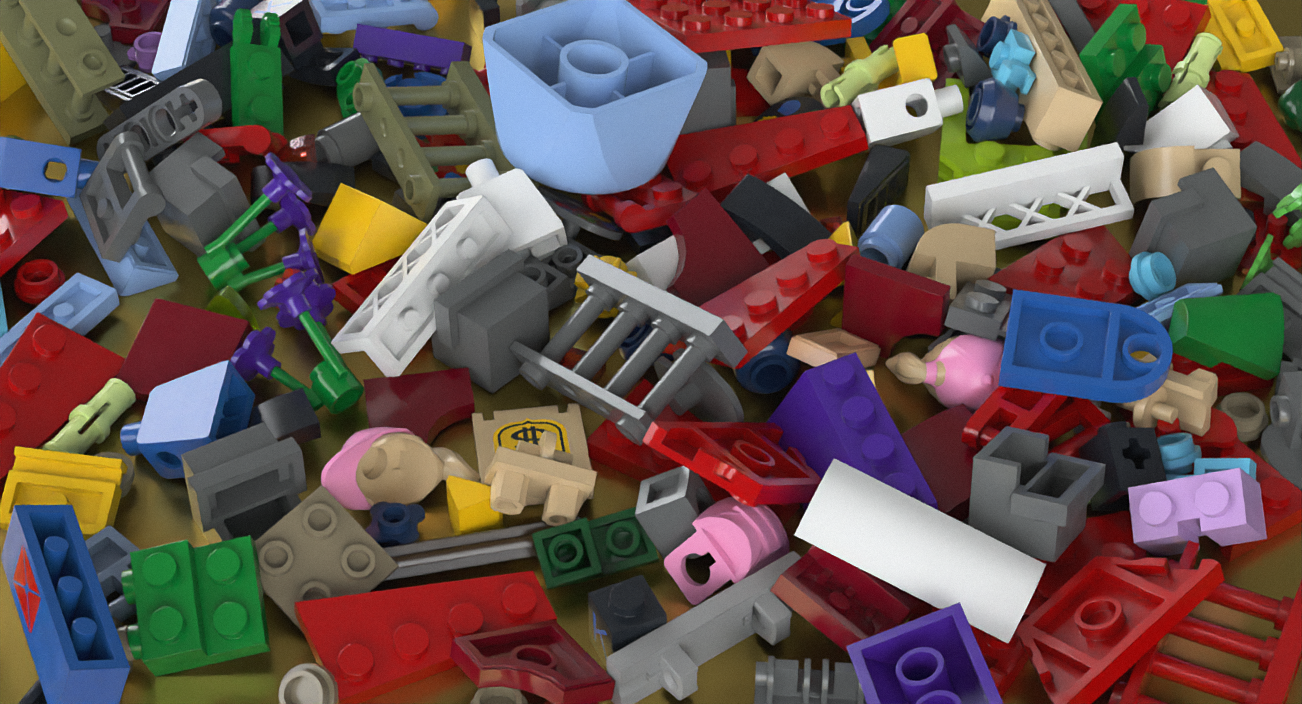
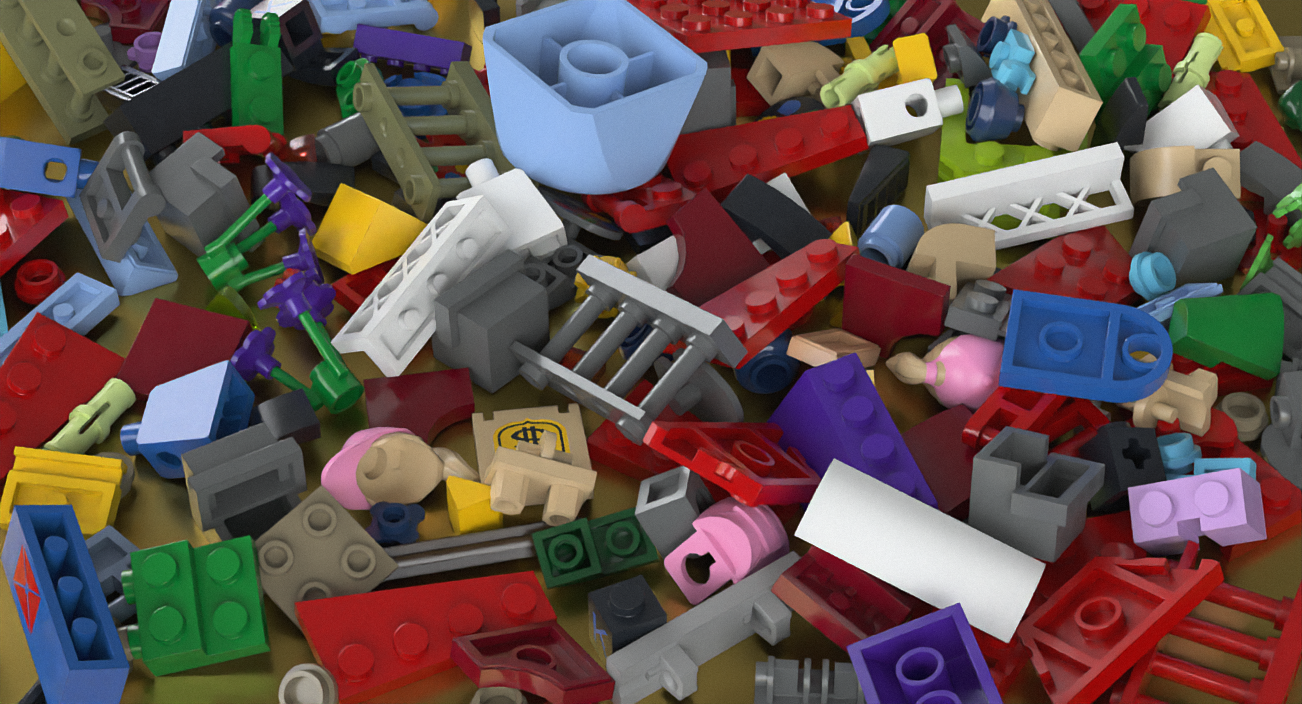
dark grey beam [96,78,222,174] -> none

